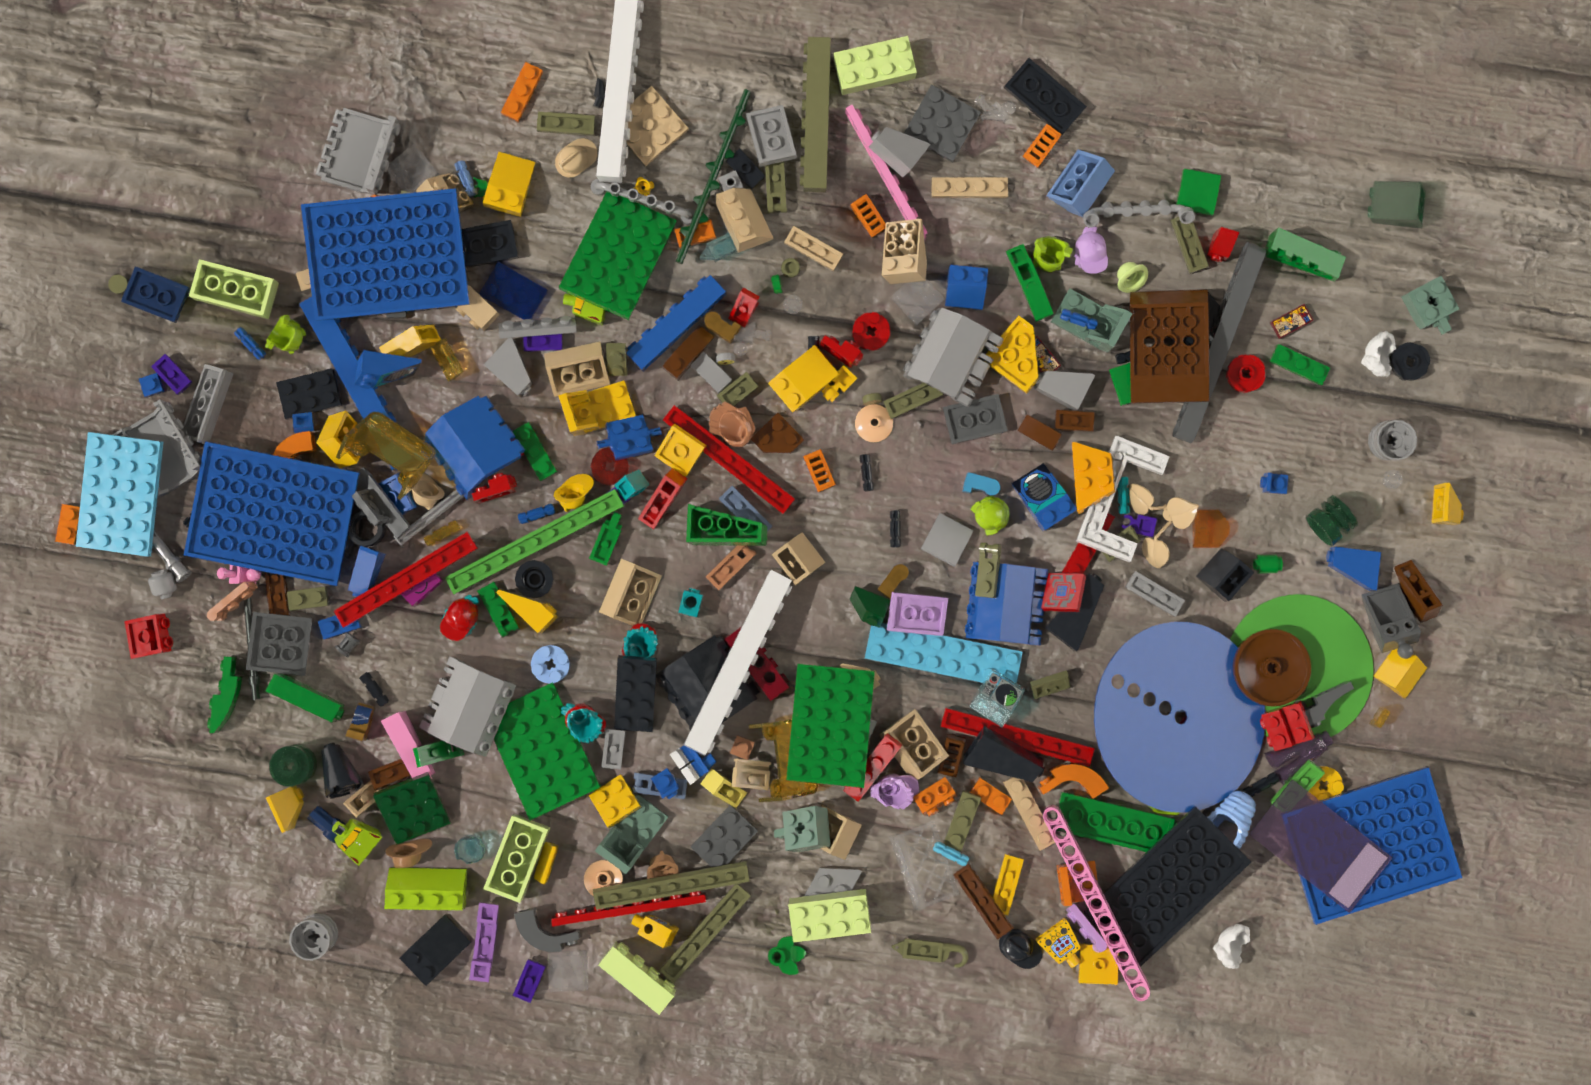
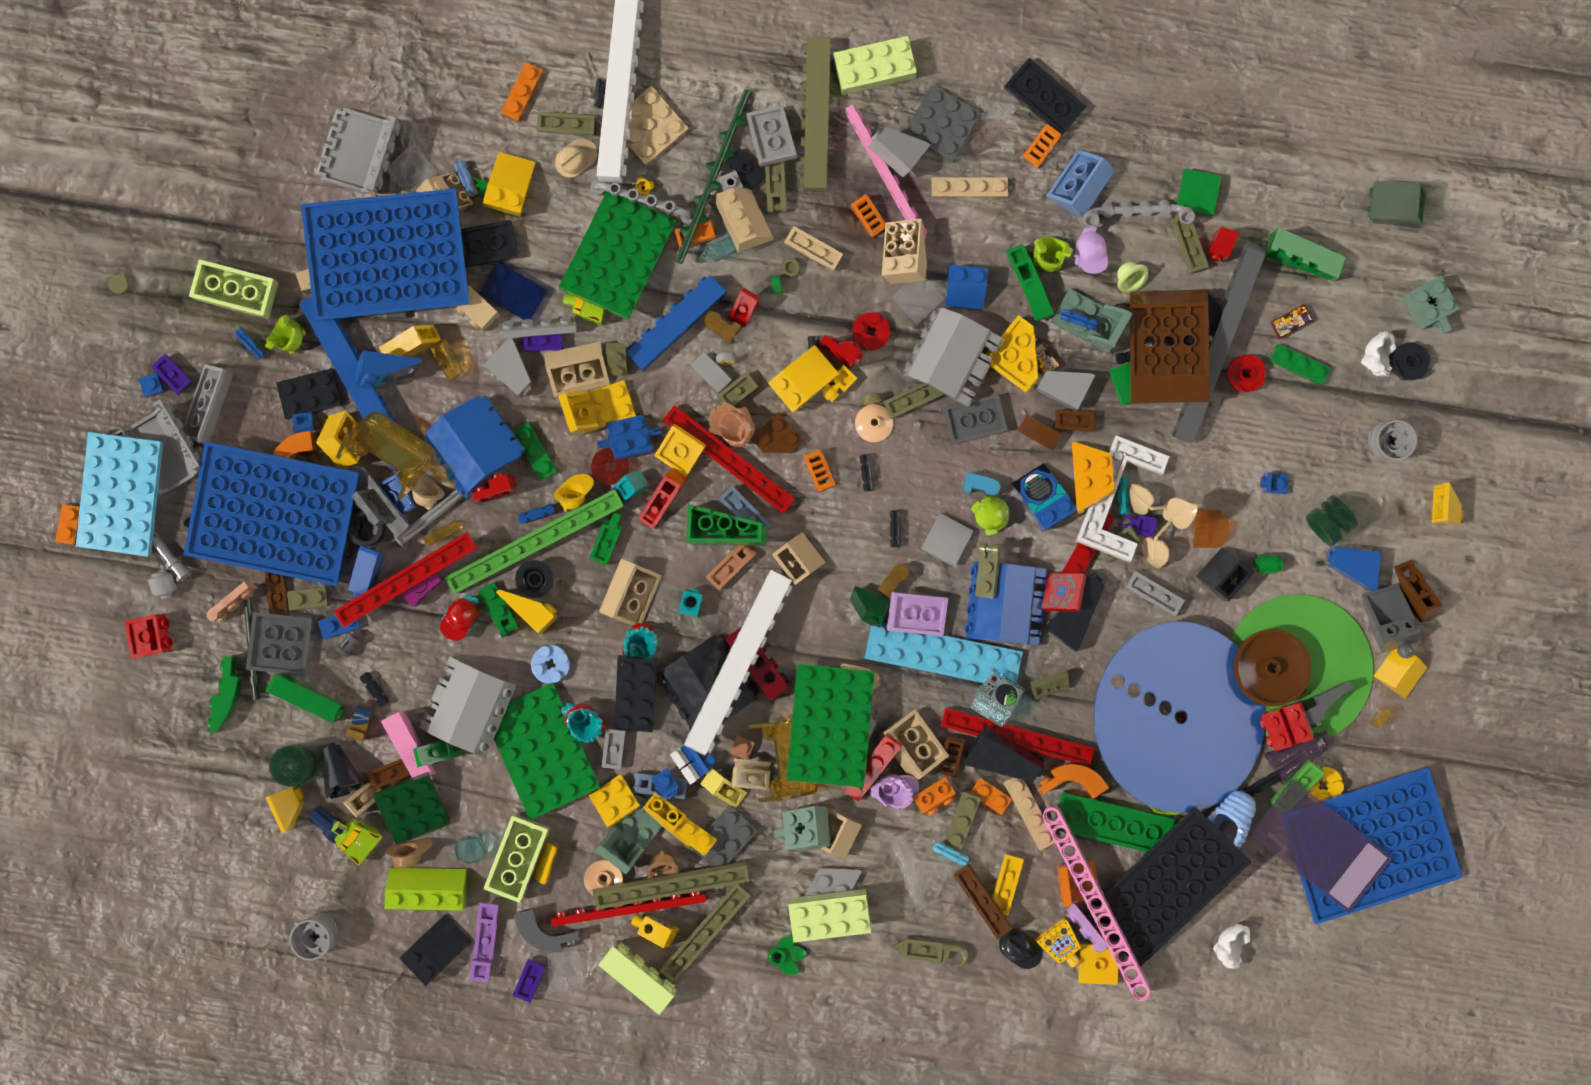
dark blue plate [121,266,190,323] -> none
bright pink piece [217,565,261,584] -> none
reddish brown slope [662,325,714,381] -> none
none -> yellow slope [643,793,717,856]

